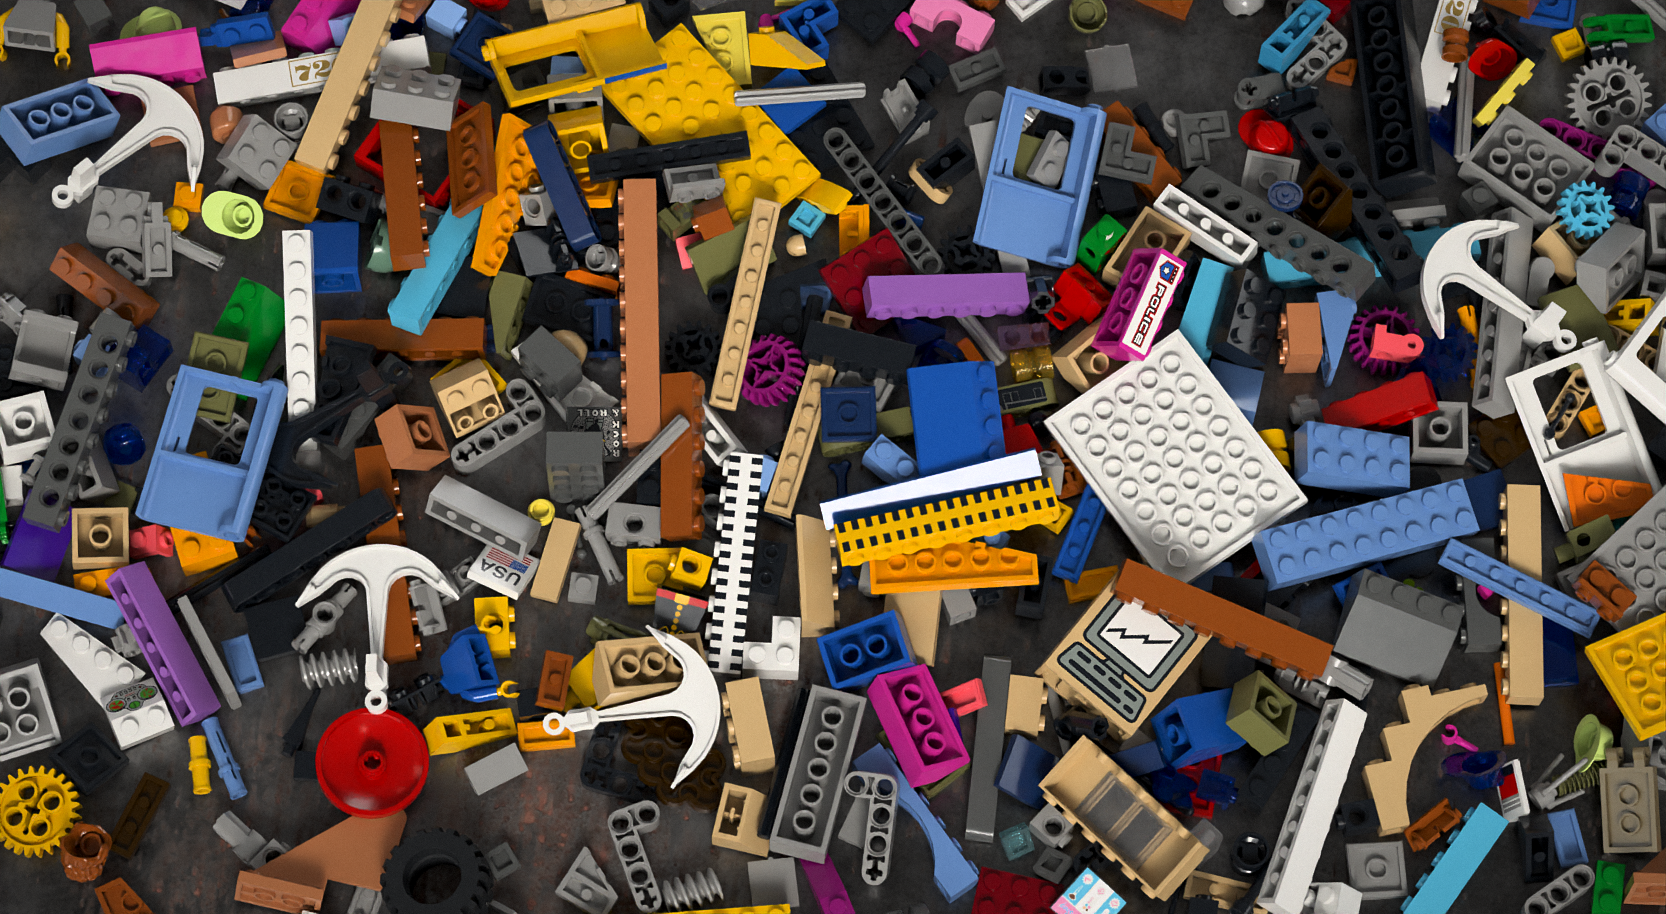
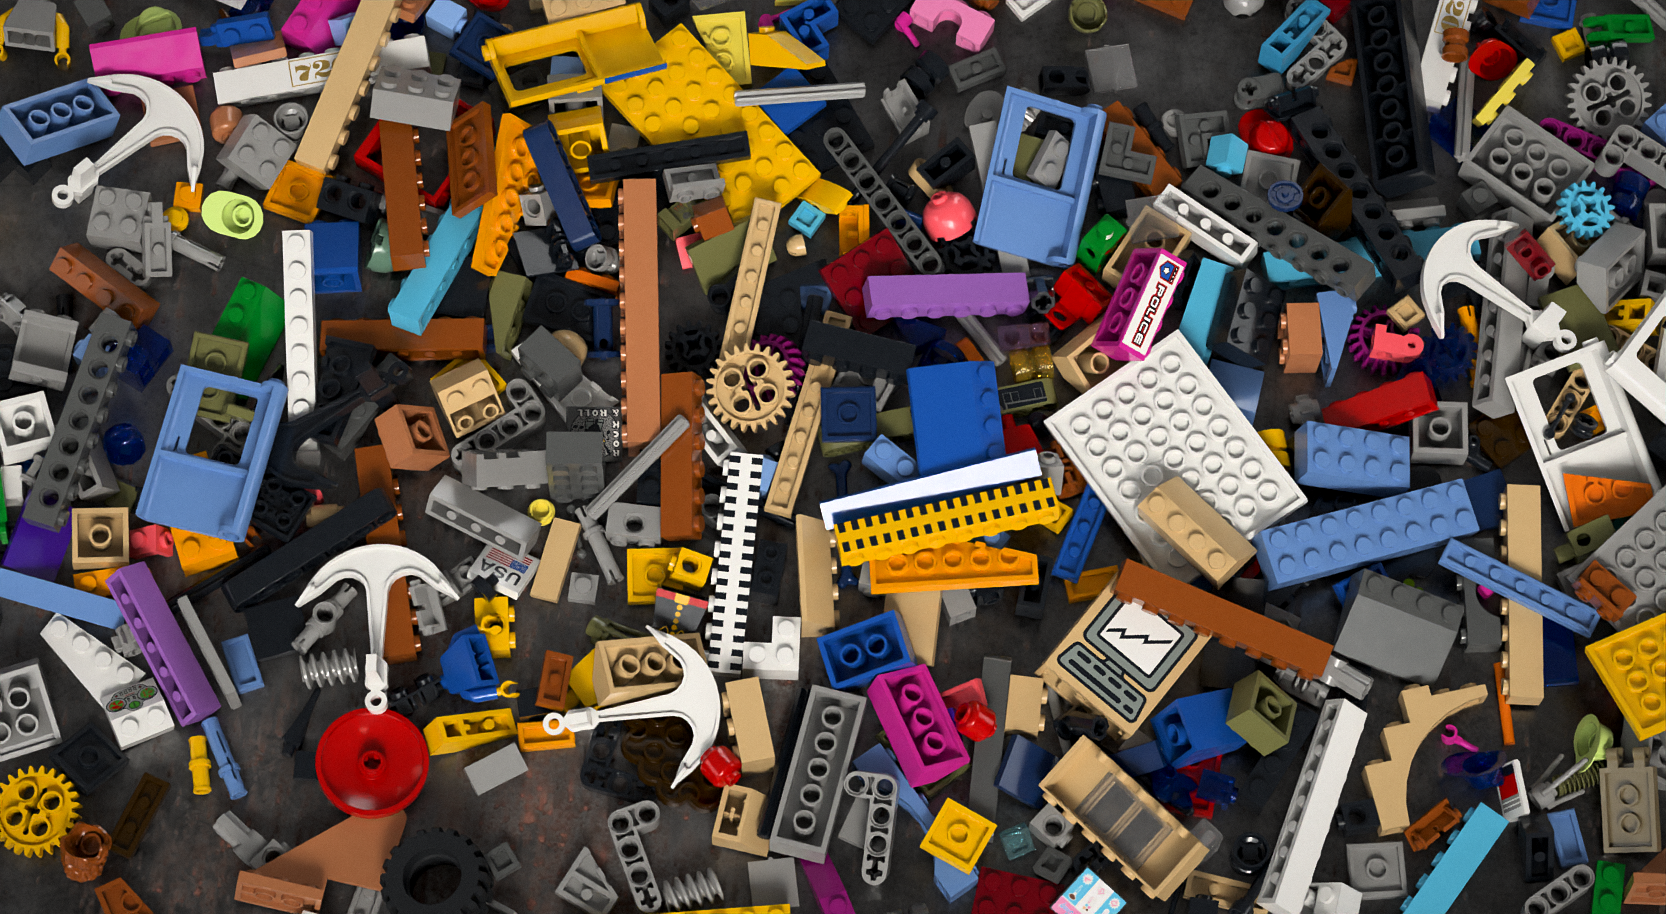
none -> olive tile [221,403,255,423]
none -> light grey wedge [462,448,548,490]
none -> black tile [470,573,499,602]
none -> red head [700,745,742,788]
none -> tan gear [706,343,796,433]
none -> yellow plate [920,798,997,875]
none -> coral cylinder [922,191,978,242]
none -> red head [954,700,997,742]
none -> clear piece [1125,193,1179,244]
none -> tan slope [1137,476,1257,590]
none -> medium azure brick [1205,133,1248,178]
none -> tan tile [1386,295,1425,333]
none -> dark red hips [1504,228,1556,281]
none -> black bush [1570,413,1598,439]

